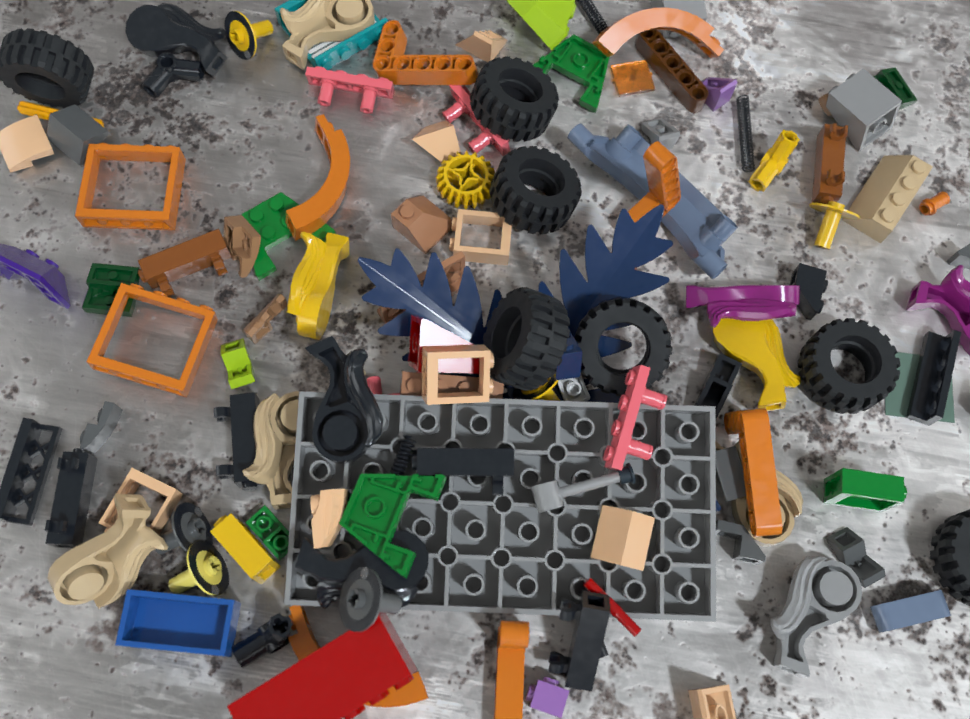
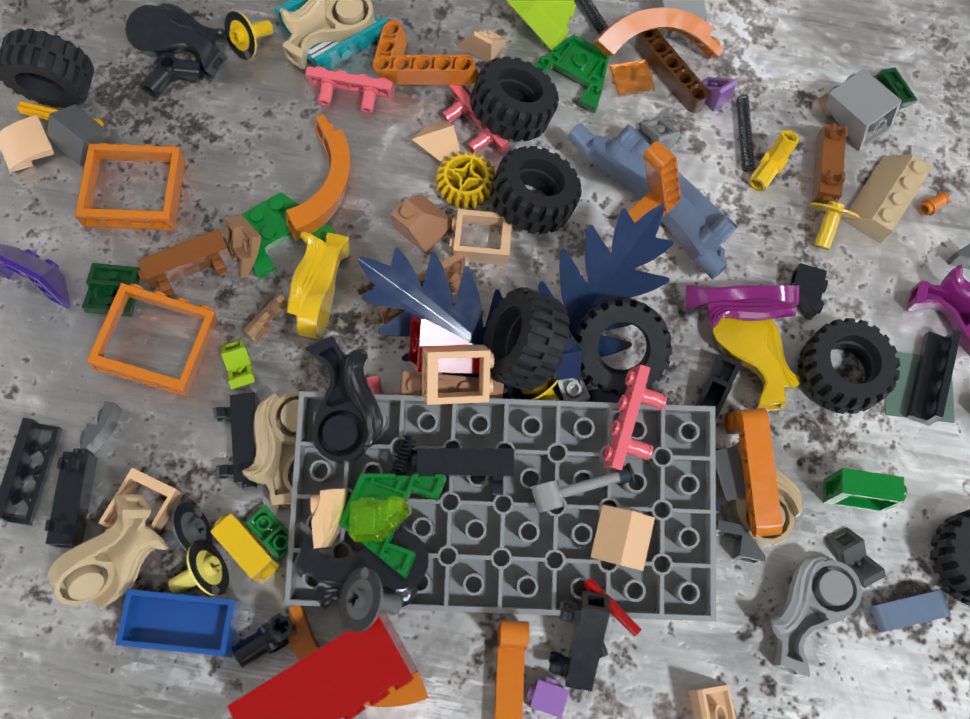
none -> clear neon green slope [349,497,411,542]

